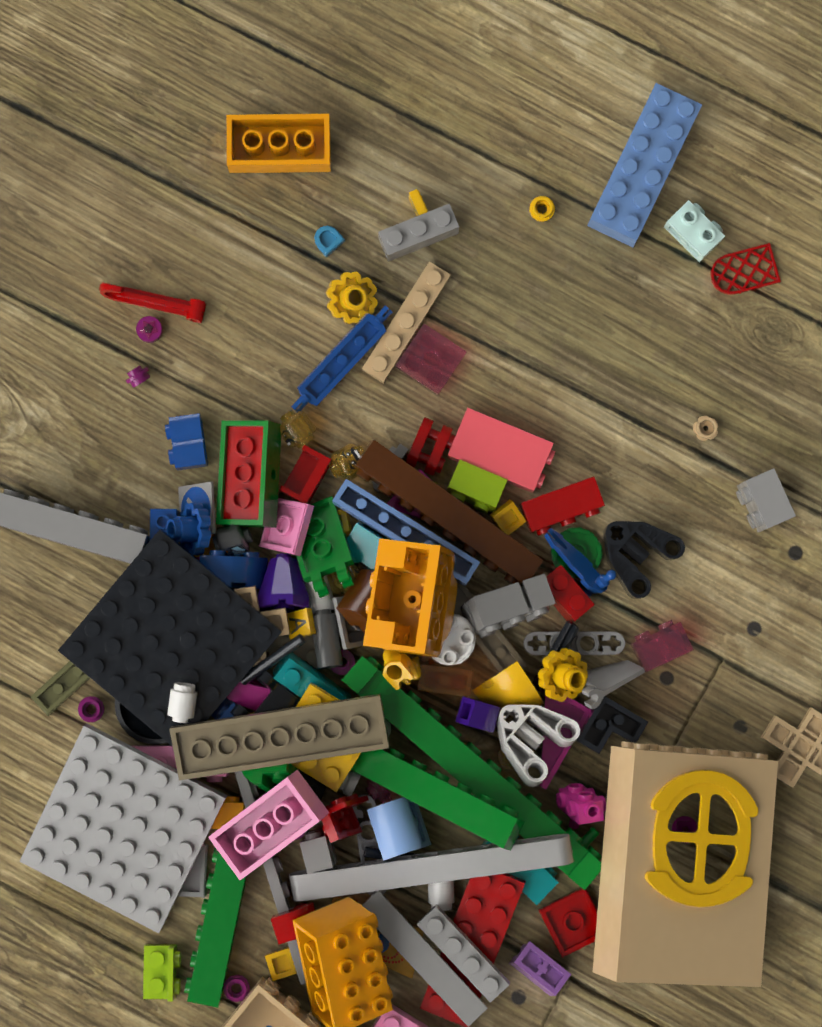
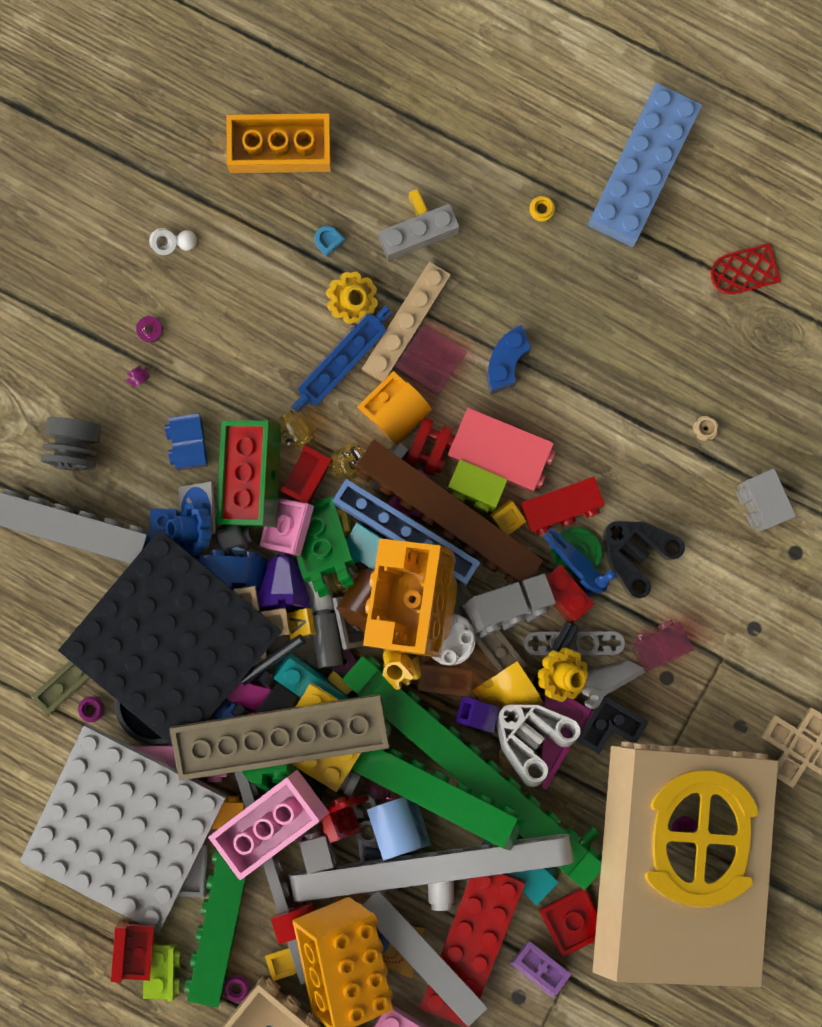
red piece [99,282,206,323] -> none
white brick [167,682,197,723] -> none
light grey plate [417,904,510,1003] -> none
dark pink brick [556,783,606,829] -> none
light aqua brick [664,200,725,263] -> none
none -> dark grey wheel [41,417,102,471]
none -> red bracket [110,920,155,983]
none -> white plate [149,228,197,255]
none -> yellow tile [328,671,352,695]
none -> light orange brick [357,371,432,446]
none -> blue brick [487,325,531,395]

